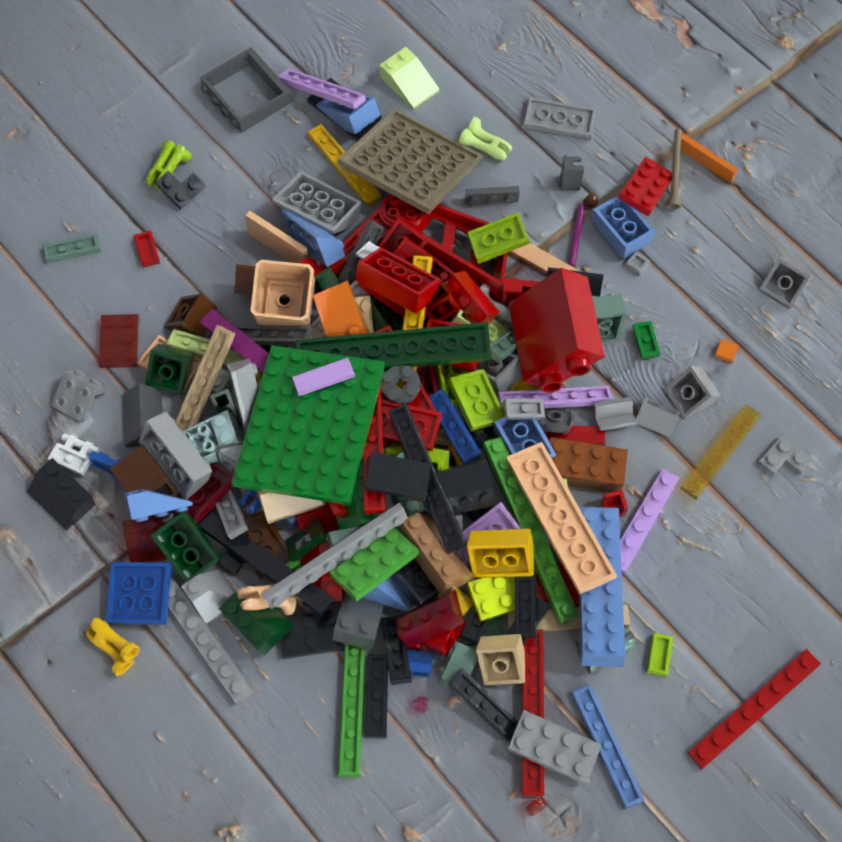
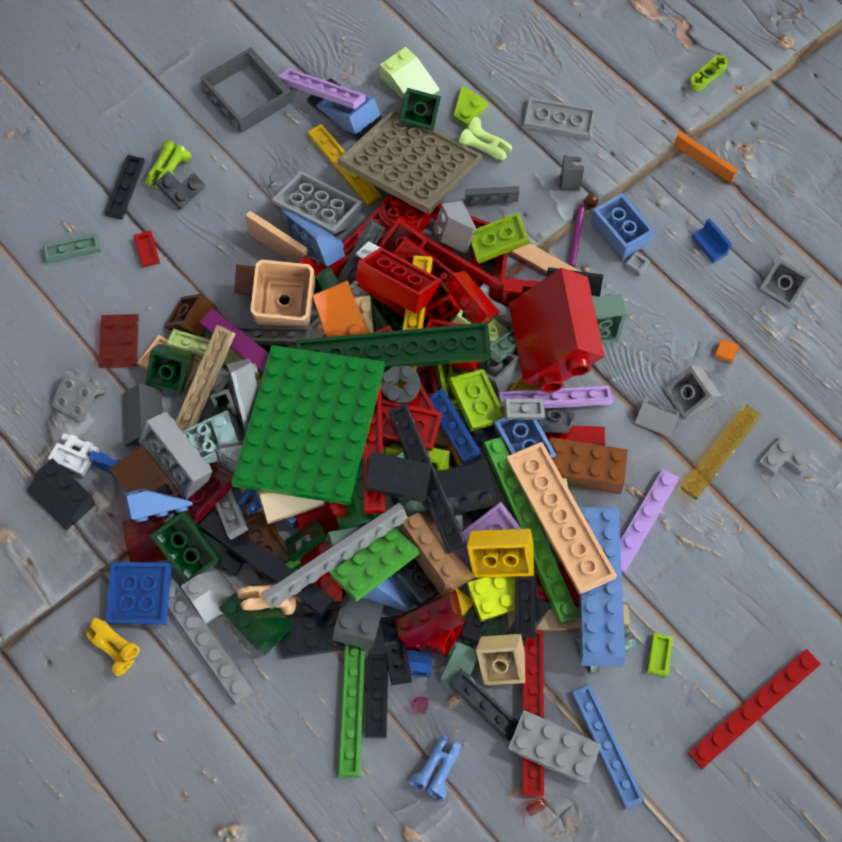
lavender tile [292,358,355,396] -> none
light grey panel [593,397,637,431] -> none
red panel [601,490,628,517] -> none
red plate [618,156,672,217] -> none
green plate [632,321,660,359] -> none
dark tan piece [667,128,682,209] -> none
none -> black tile [105,155,145,220]
none -> dark green slope [399,87,441,131]
none -> medium blue piece [408,735,461,801]
none -> light grey slope [434,201,476,253]
none -> lime wing [454,85,489,128]
none -> lime beam [689,55,728,92]
none -> blue panel [691,218,732,263]

